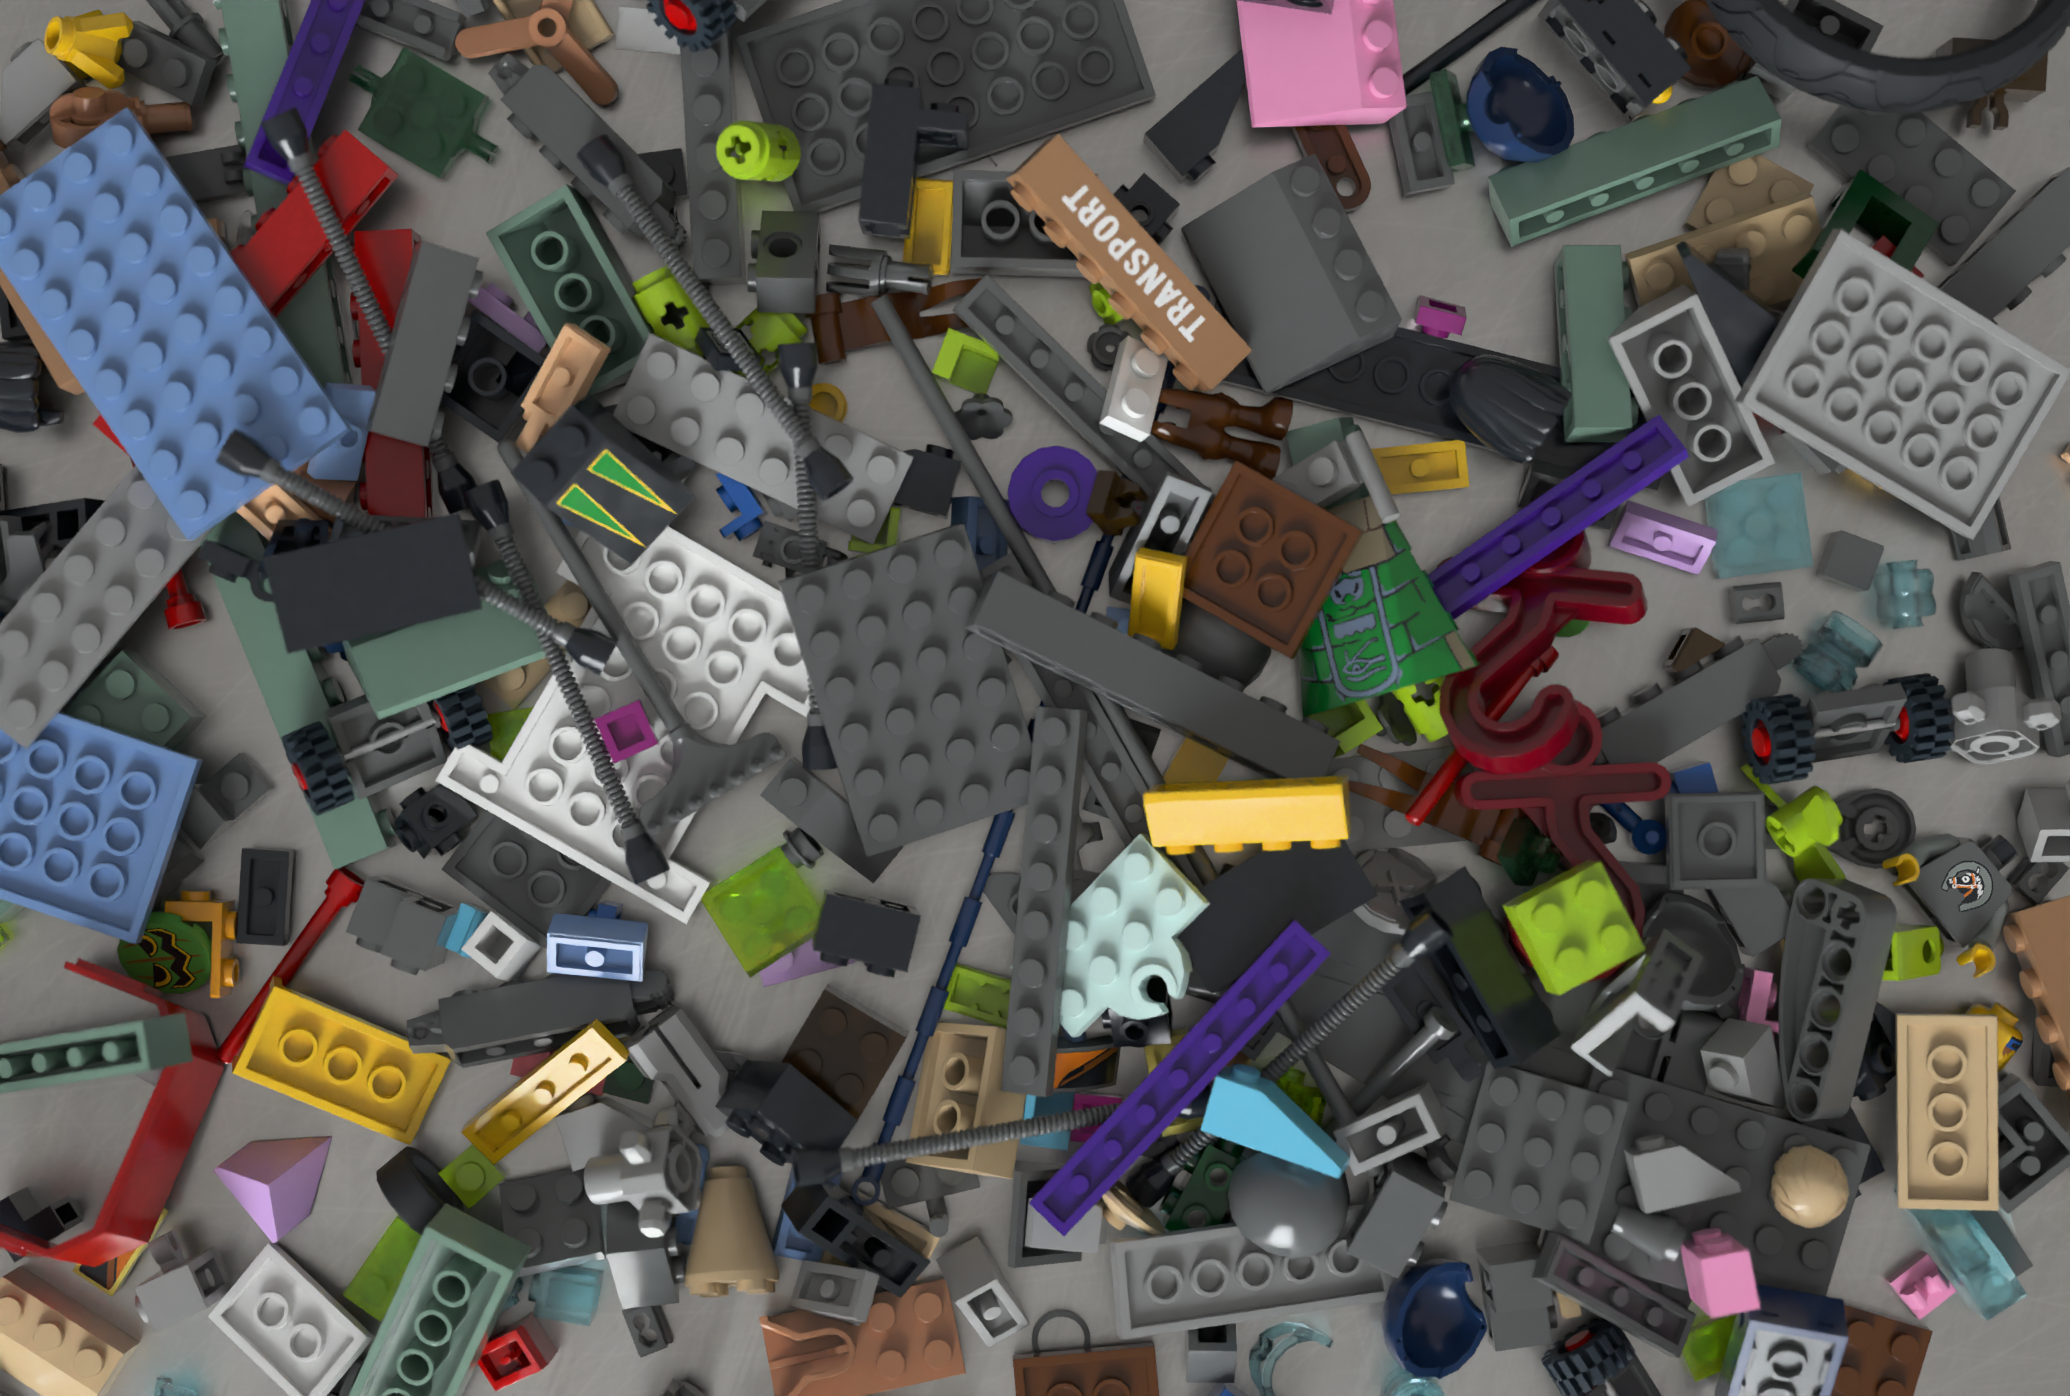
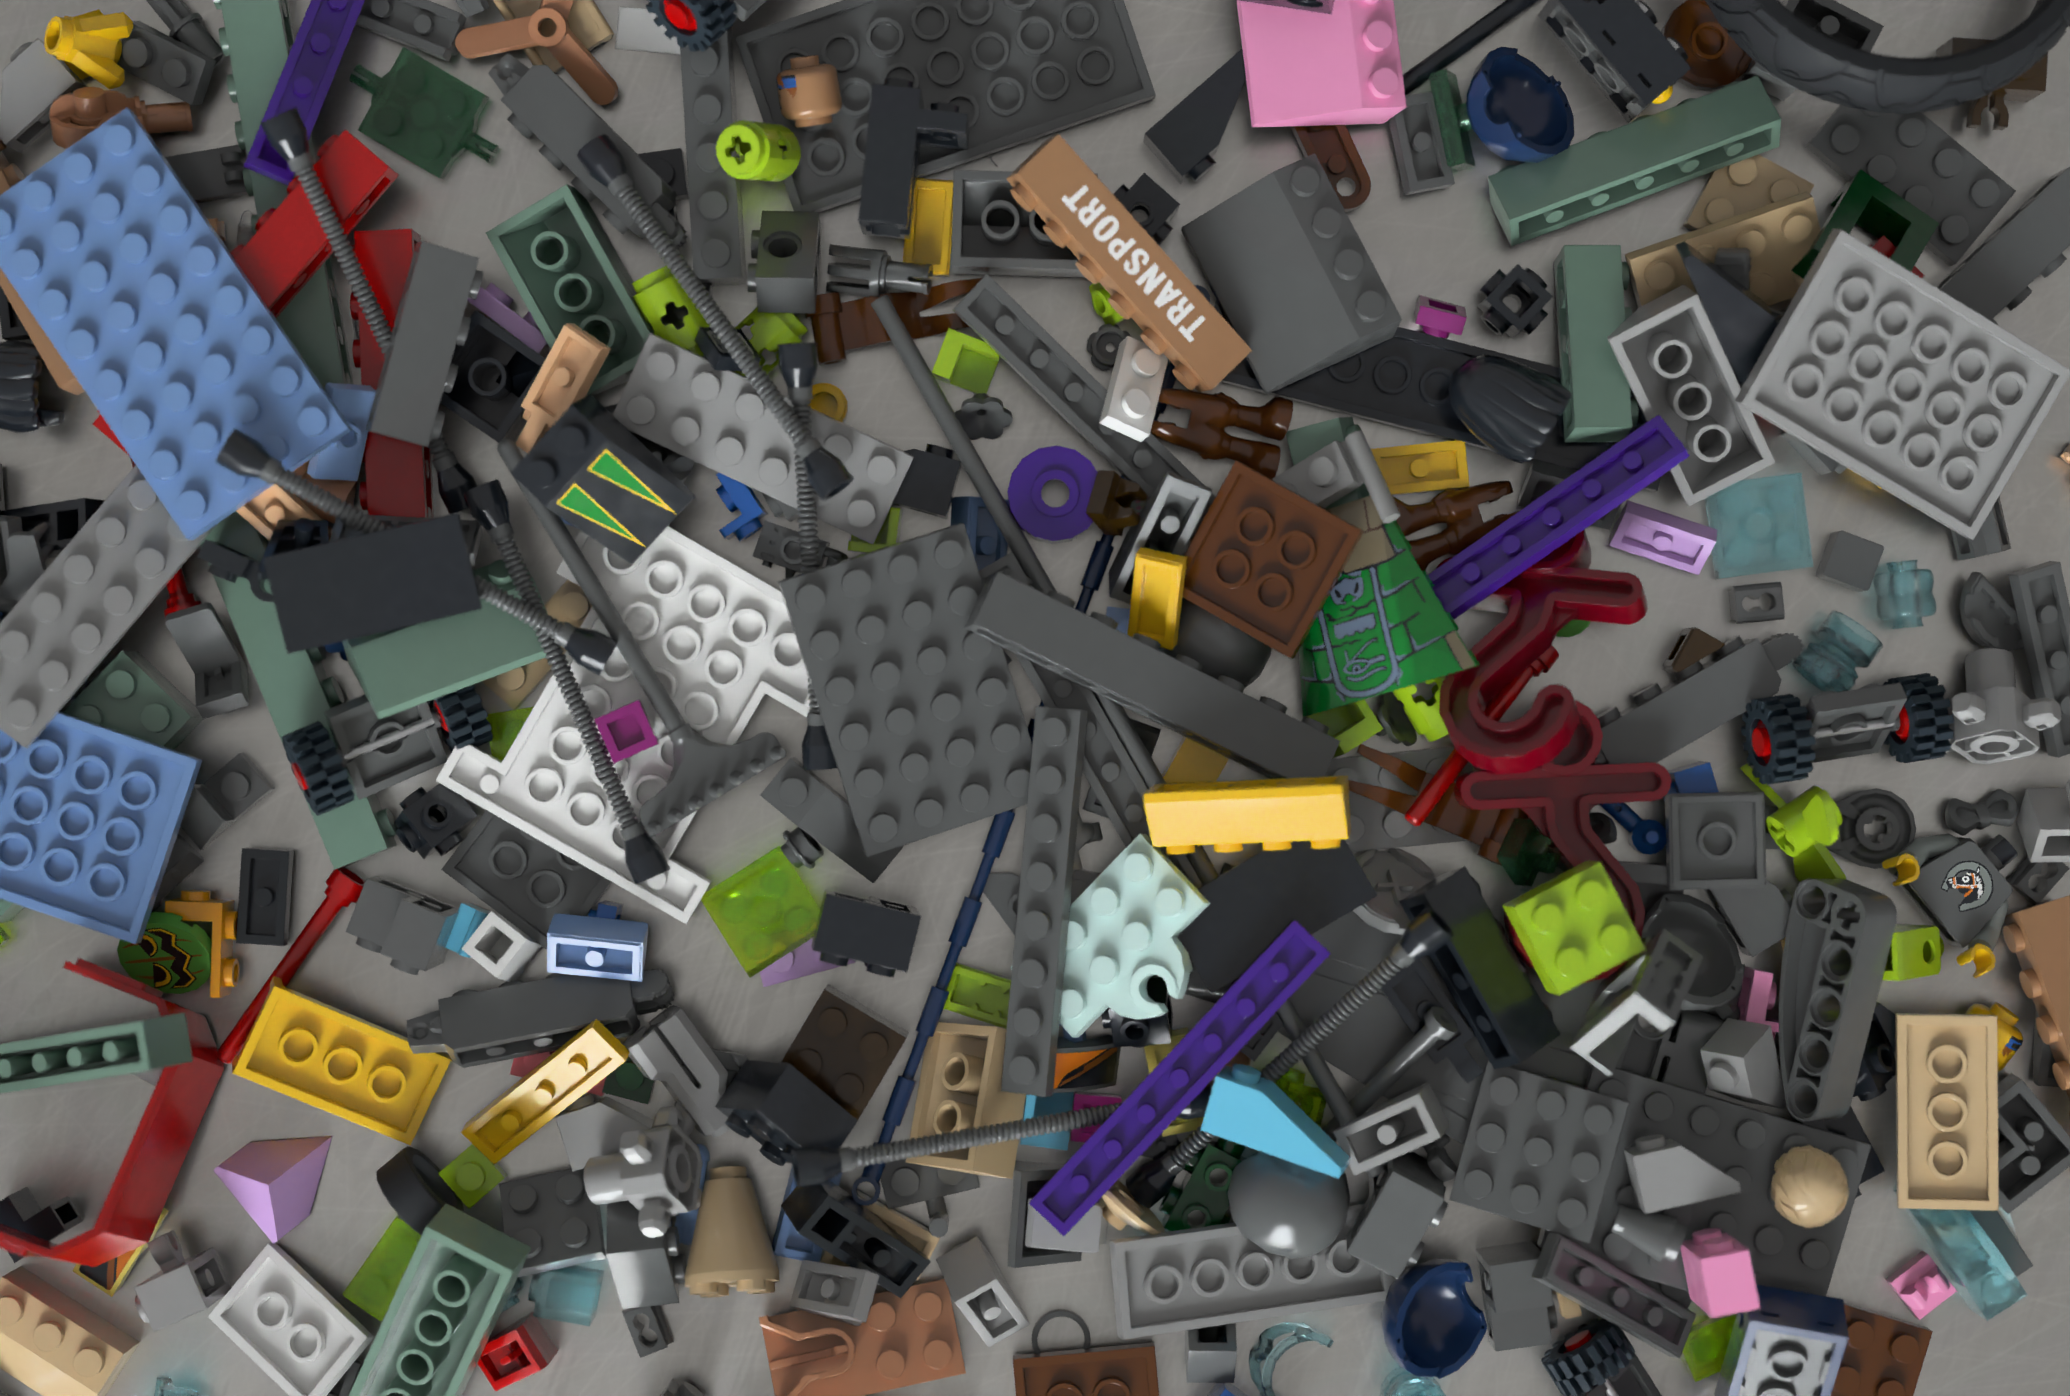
none -> dark grey bracket [165,602,249,719]
none -> medium nougat head [776,55,842,127]
none -> reddish brown piece [1393,480,1519,571]
none -> black brick [1477,264,1553,338]
none -> dark grey piece [1945,789,2018,836]

